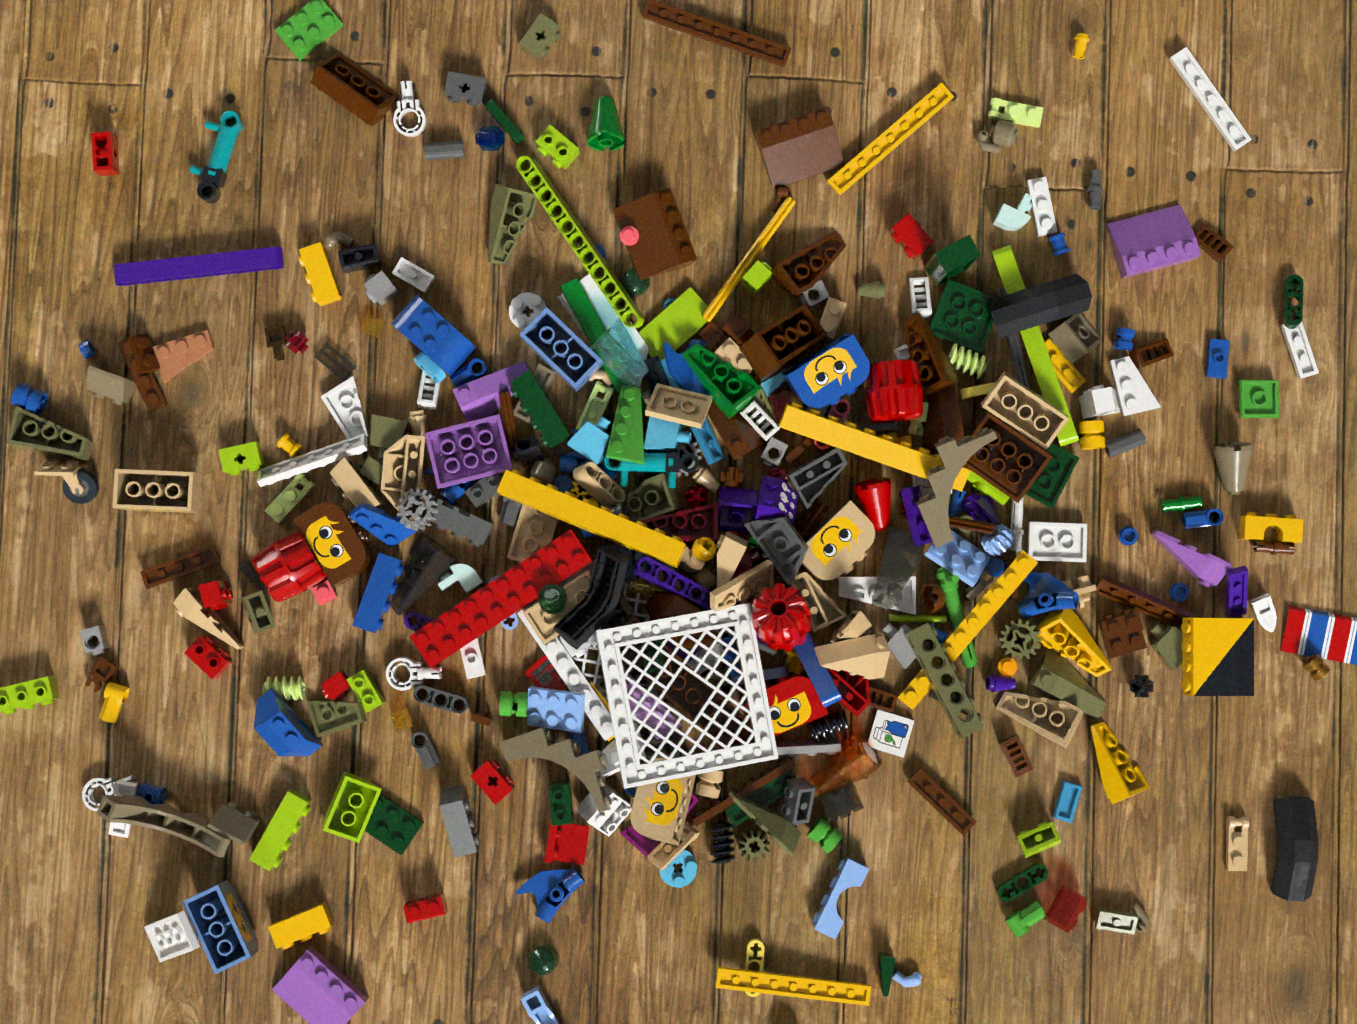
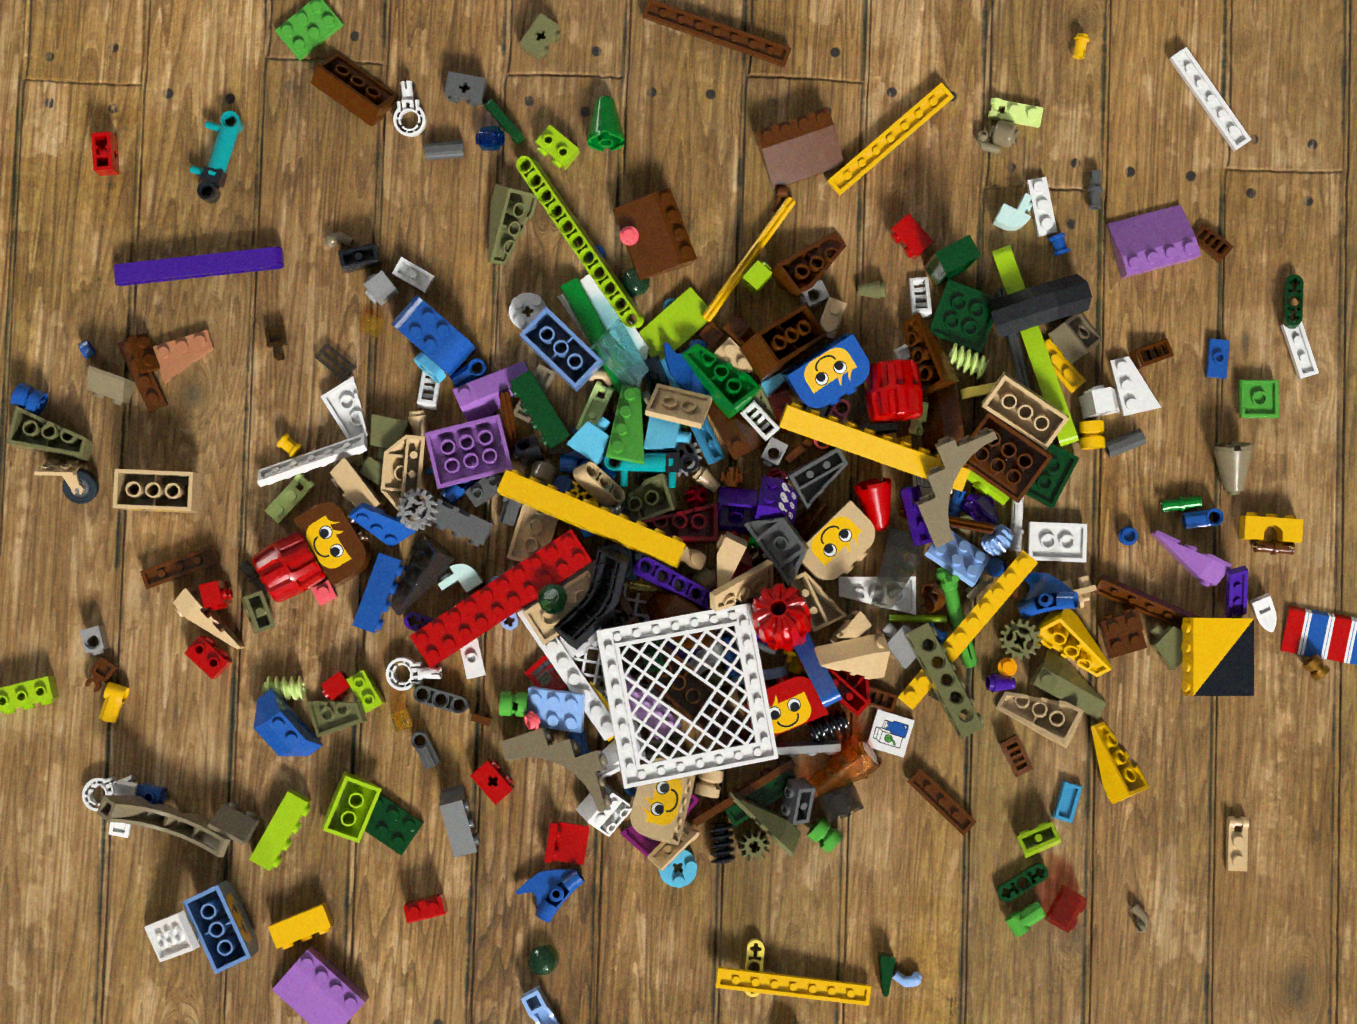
lime brick [218,441,265,476] -> none
dark red gear [285,331,308,354] -> none
yellow brick [298,242,343,306] -> none
dark green window [548,780,574,826] -> none
yellow piece [692,537,716,562] -> none
light blue arch [812,856,869,939] -> none
plate [1095,908,1138,934] -> none
blue wheel [1113,328,1135,351] -> none
black gear [1129,675,1154,698] -> none
blue plate [1169,583,1189,602] -> none
black piece [1271,796,1319,902] -> none
none -> coral plate [524,711,540,730]

